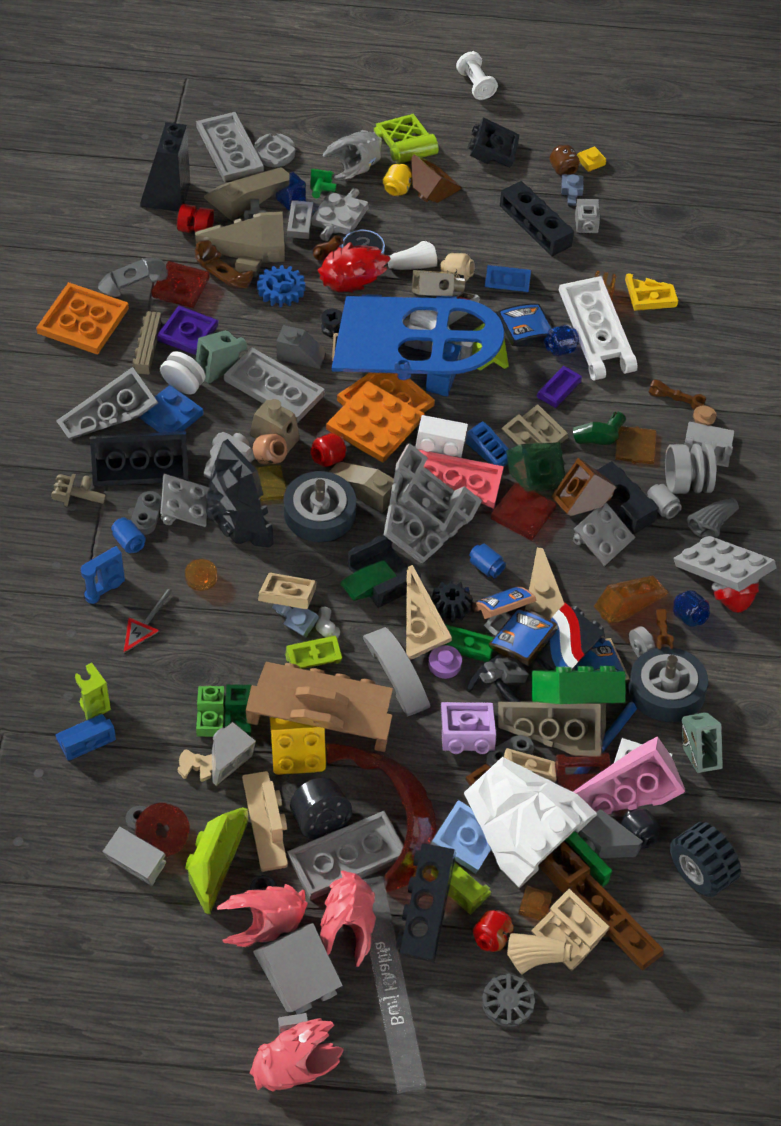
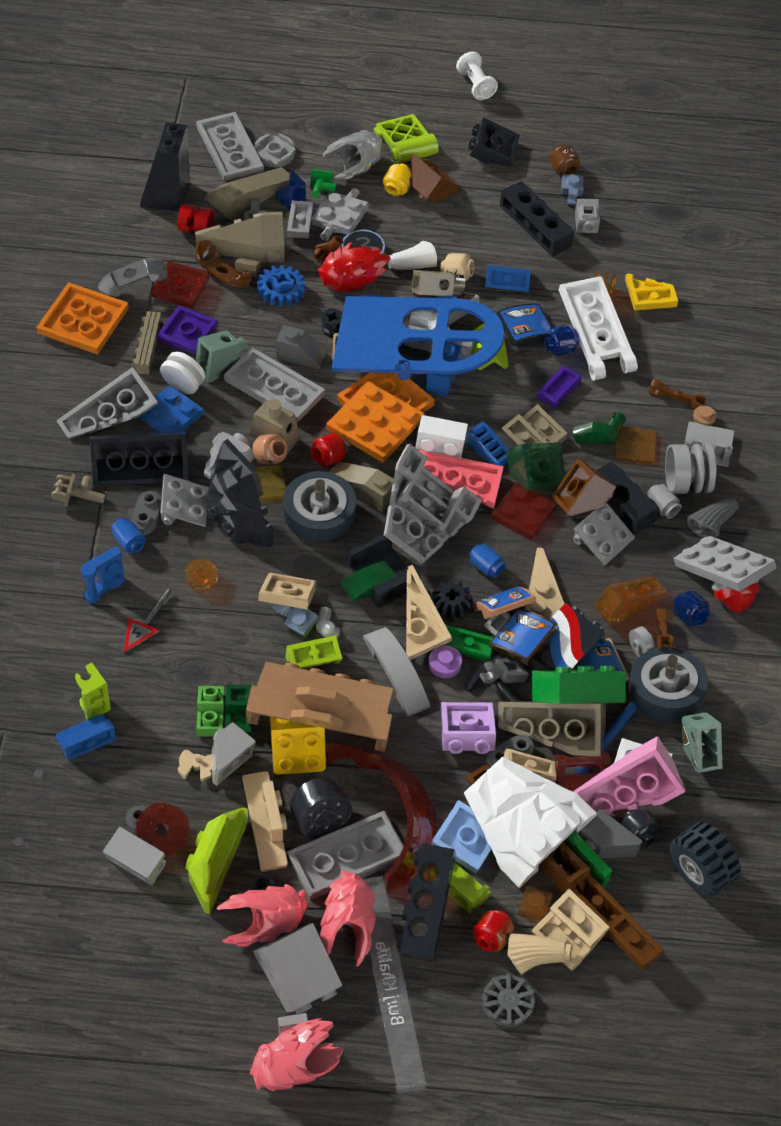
yellow plate [577,146,606,172] -> none

